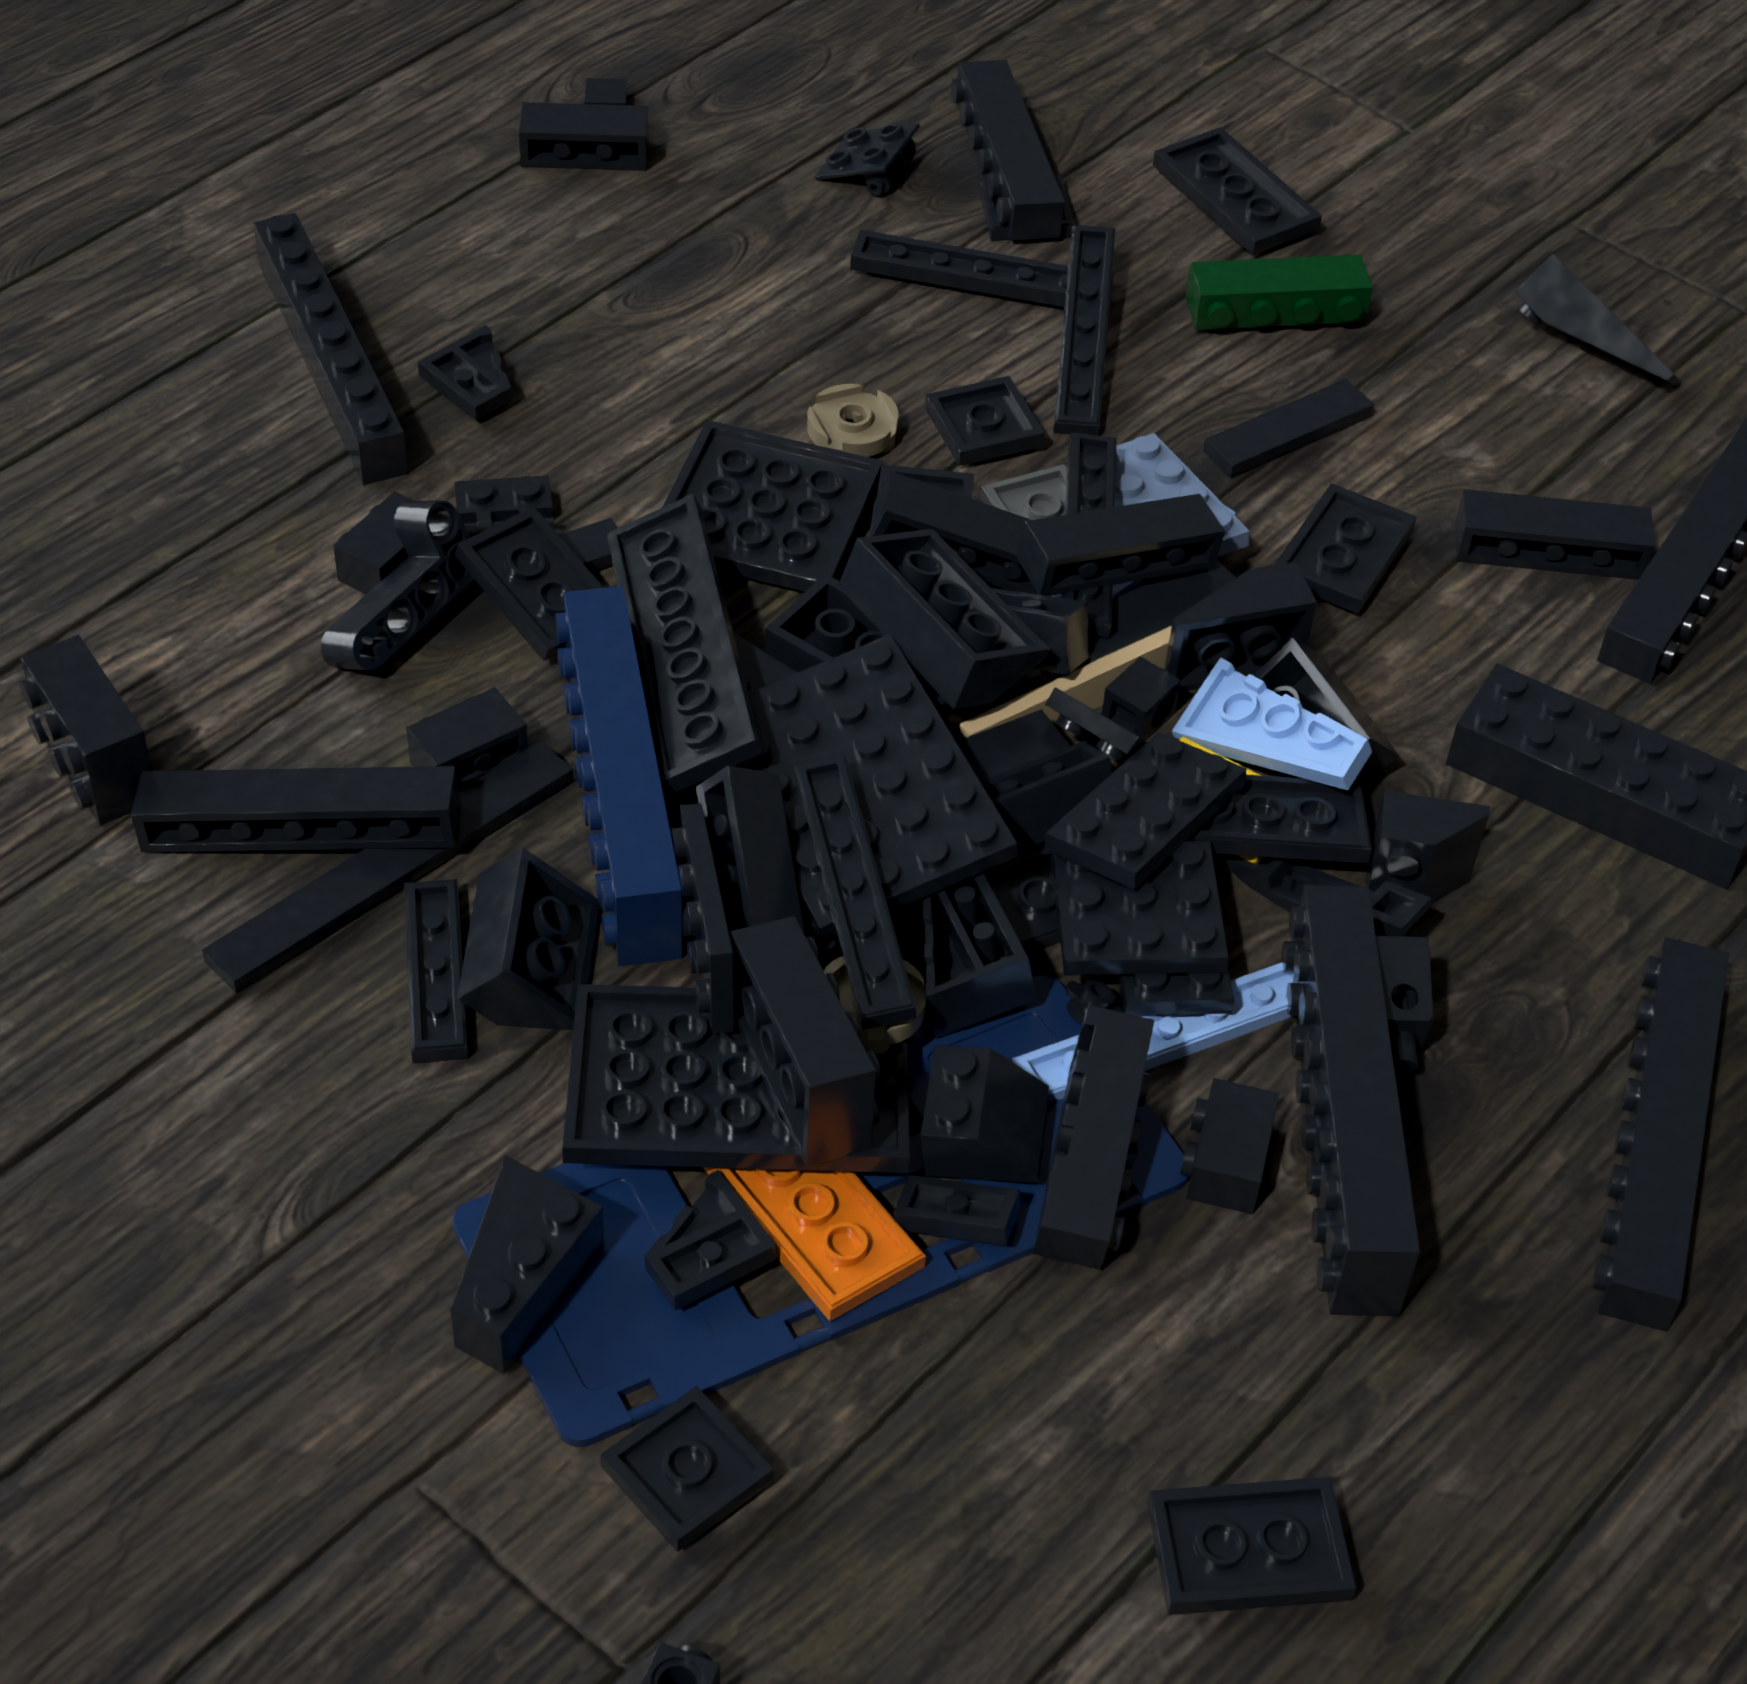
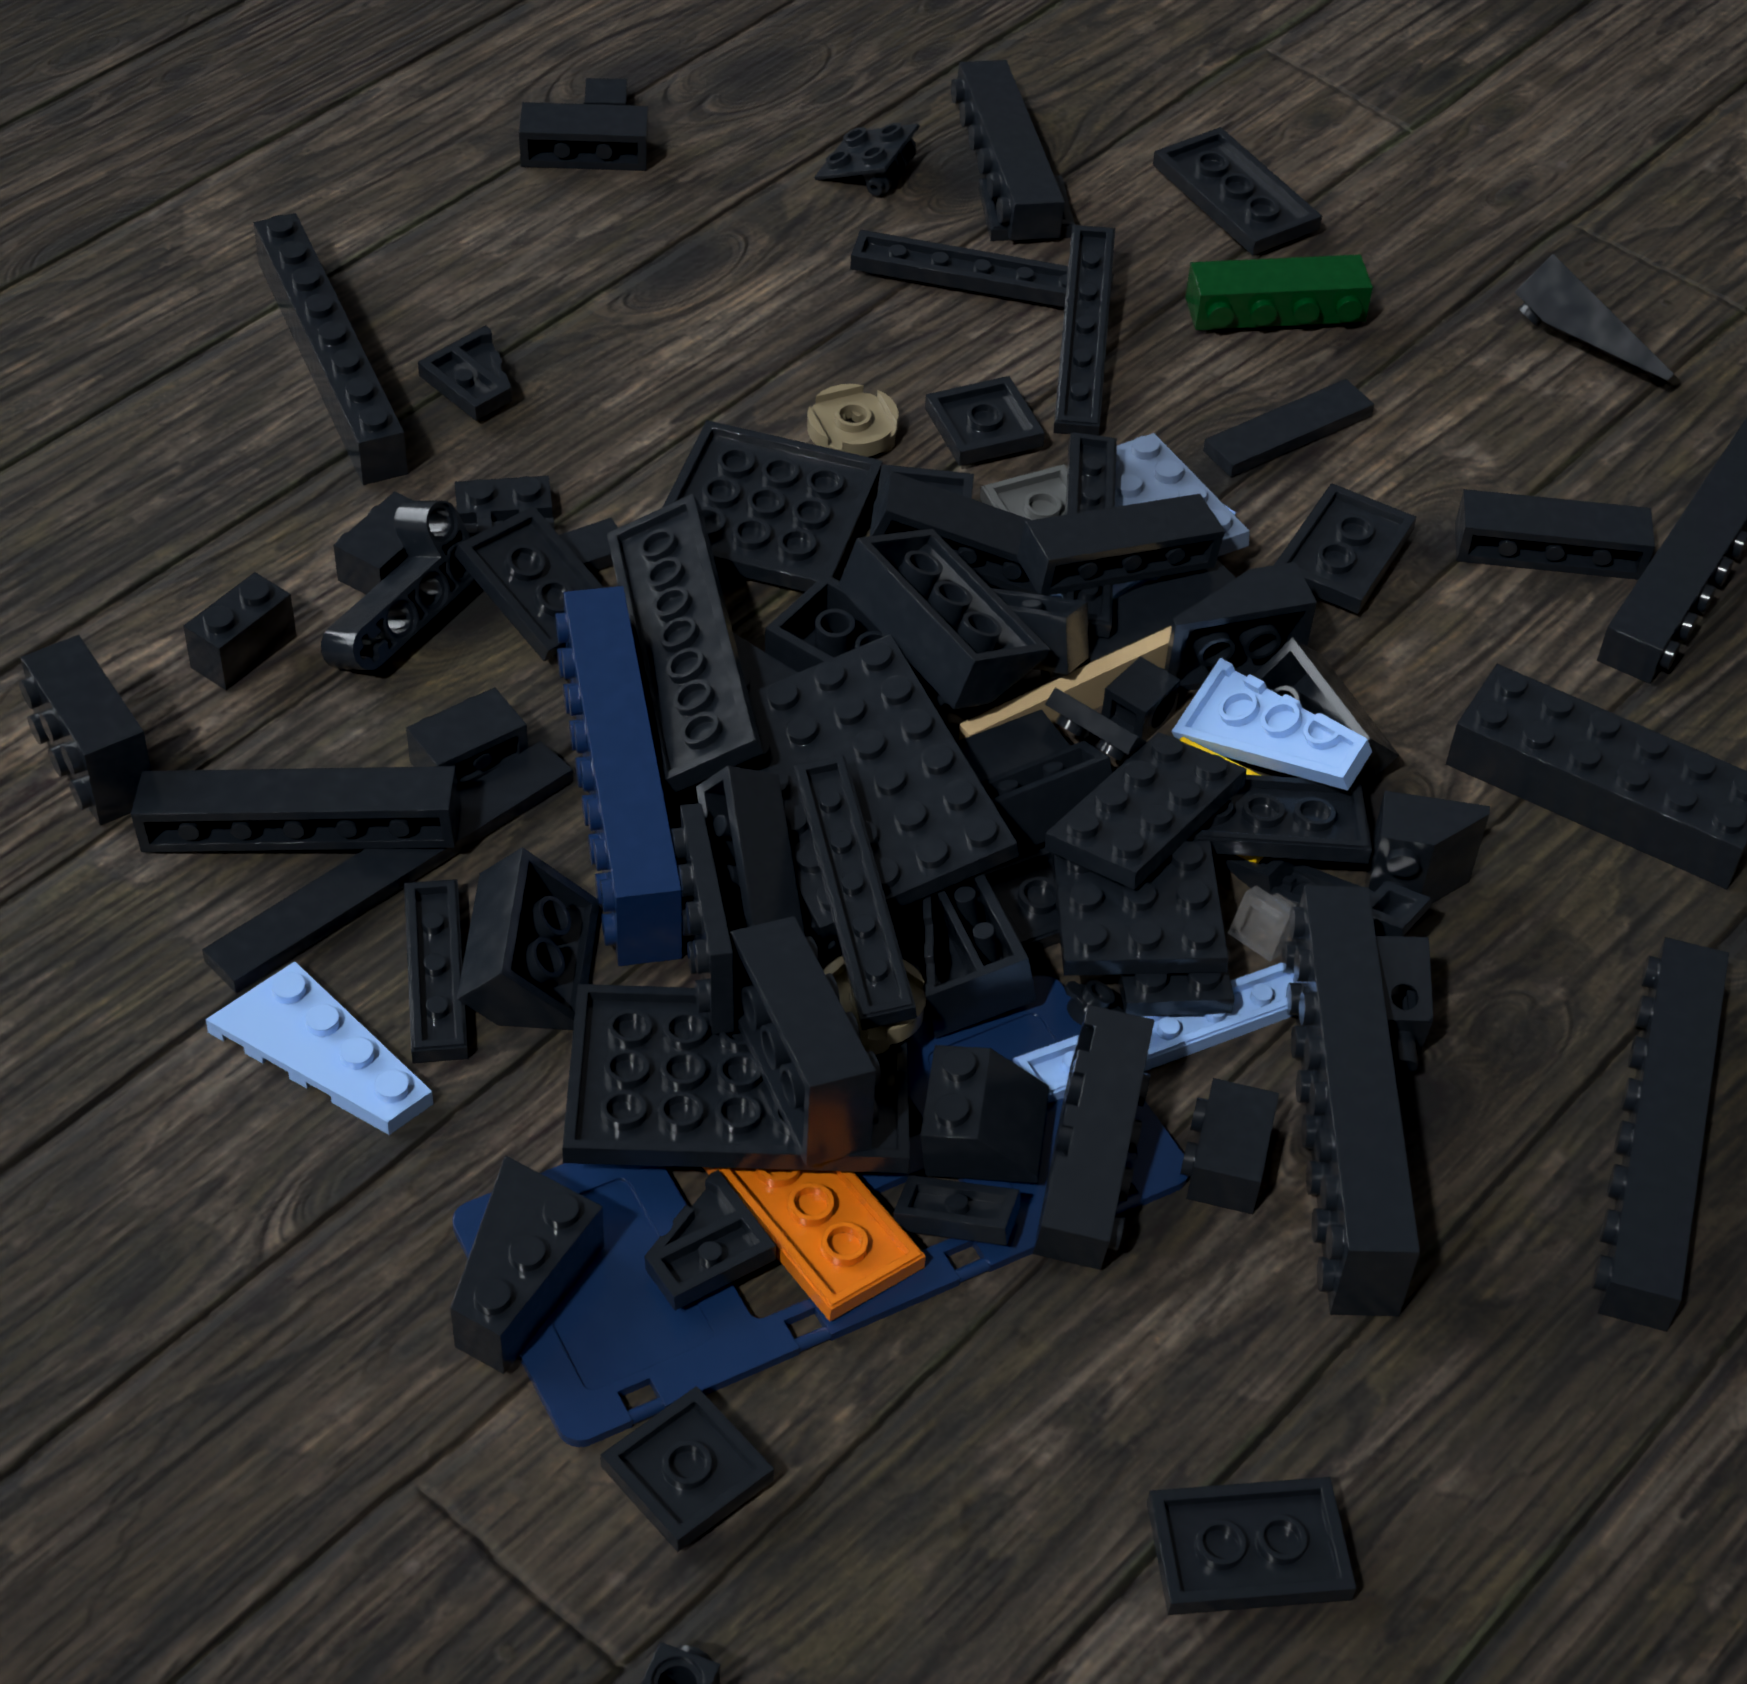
none -> black brick [183,572,297,691]
none -> light blue wing [205,961,433,1135]
none -> clear tile [1228,885,1296,962]

